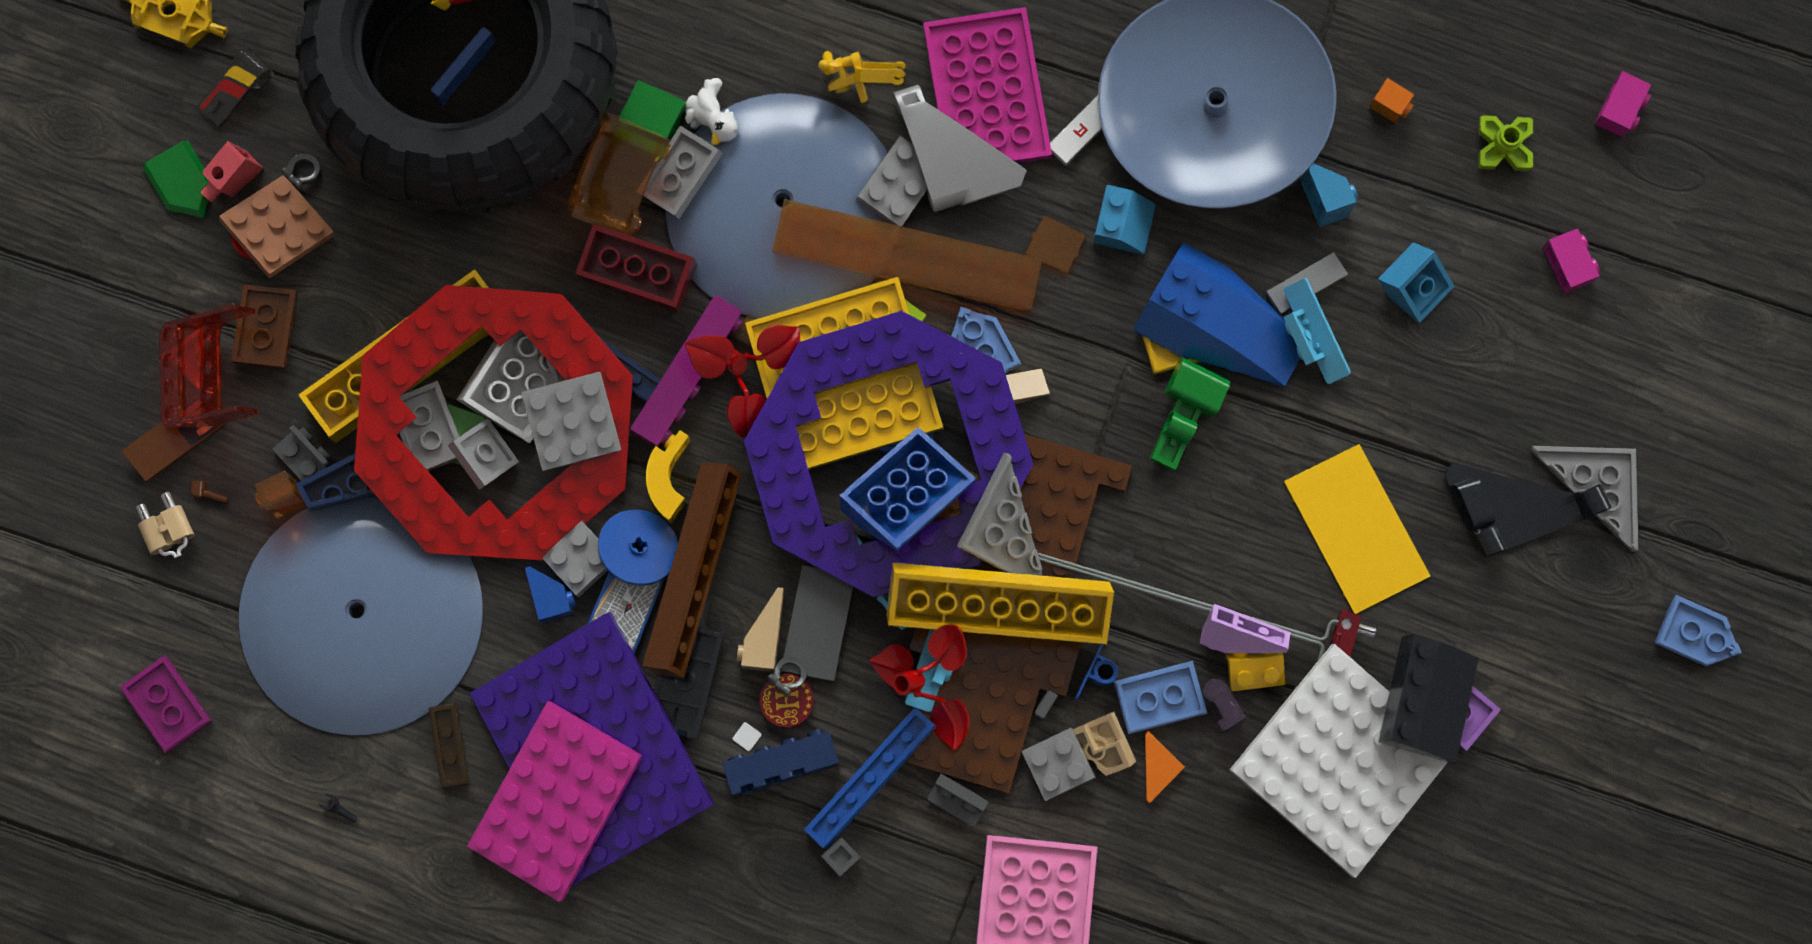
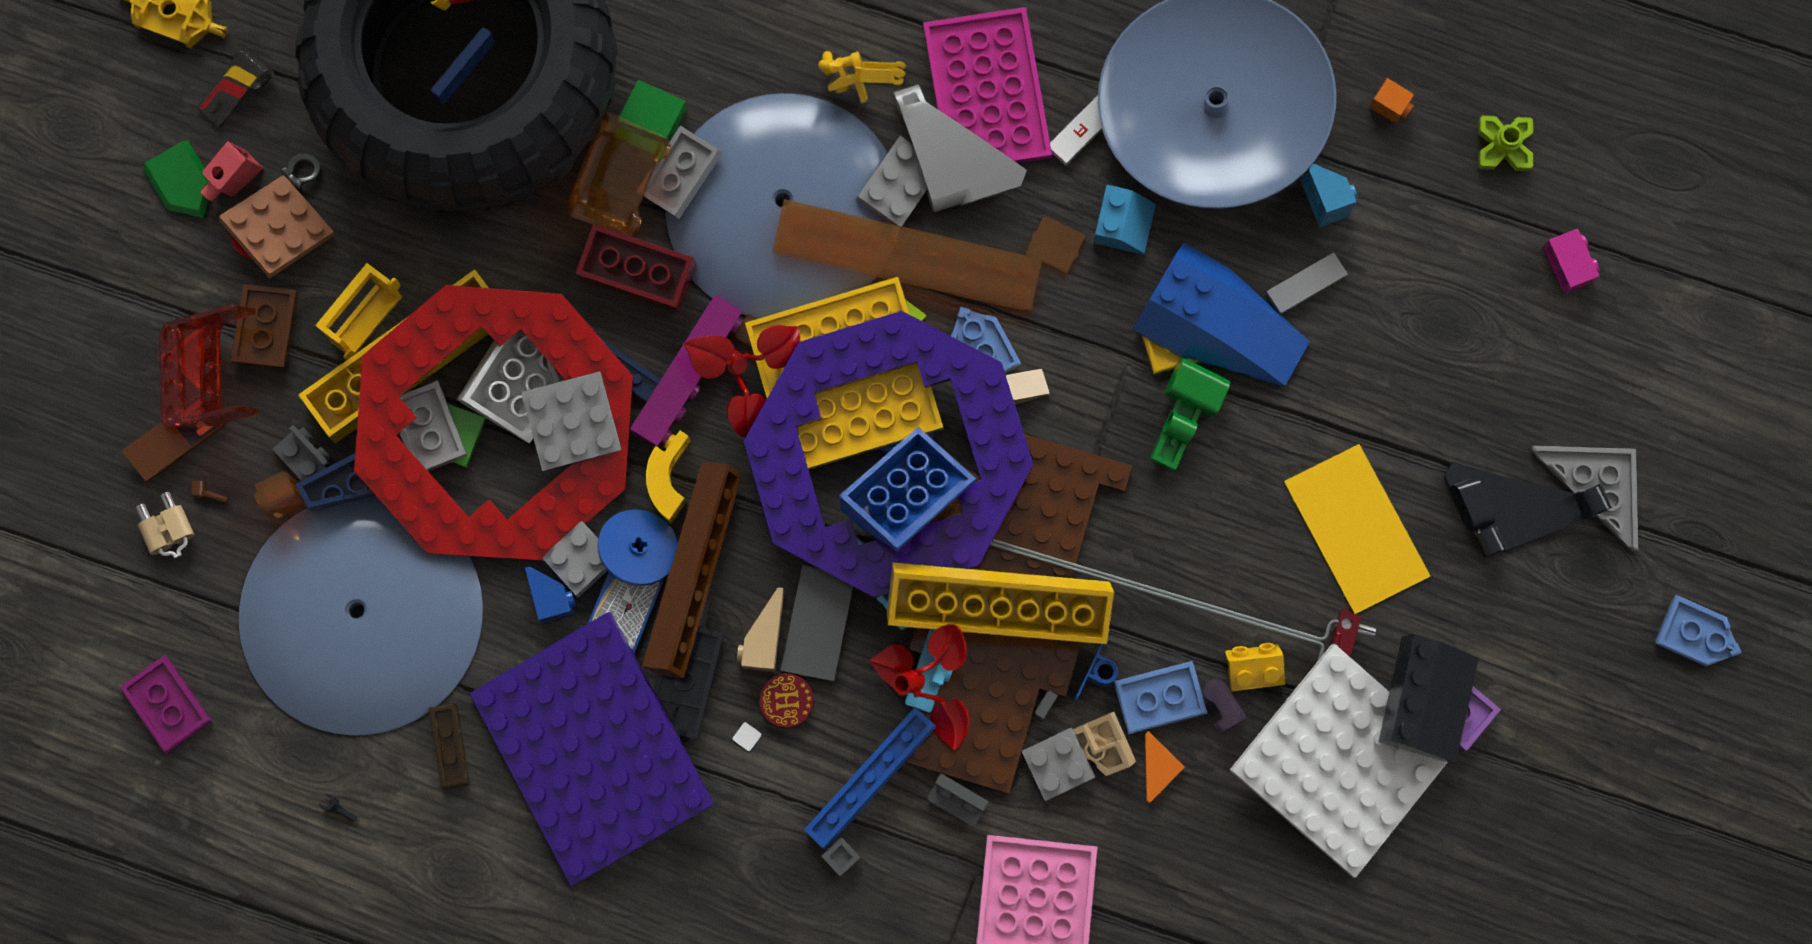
light grey plate [448,418,519,489] -> none
dark pink plate [467,701,643,902] -> none
white animal [685,78,738,146] -> none
dark blue wedge [722,729,839,798] -> none
dark grey piece [767,657,807,697] -> none
light grey tile [957,453,1043,576] -> none
lavender slope [1200,604,1291,653] -> none
medium azure bracket [1283,278,1351,384] -> none
dark azure slope [1378,242,1455,323] -> none
dark pink brick [1594,71,1651,137] -> none
none -> yellow piece [315,263,402,360]

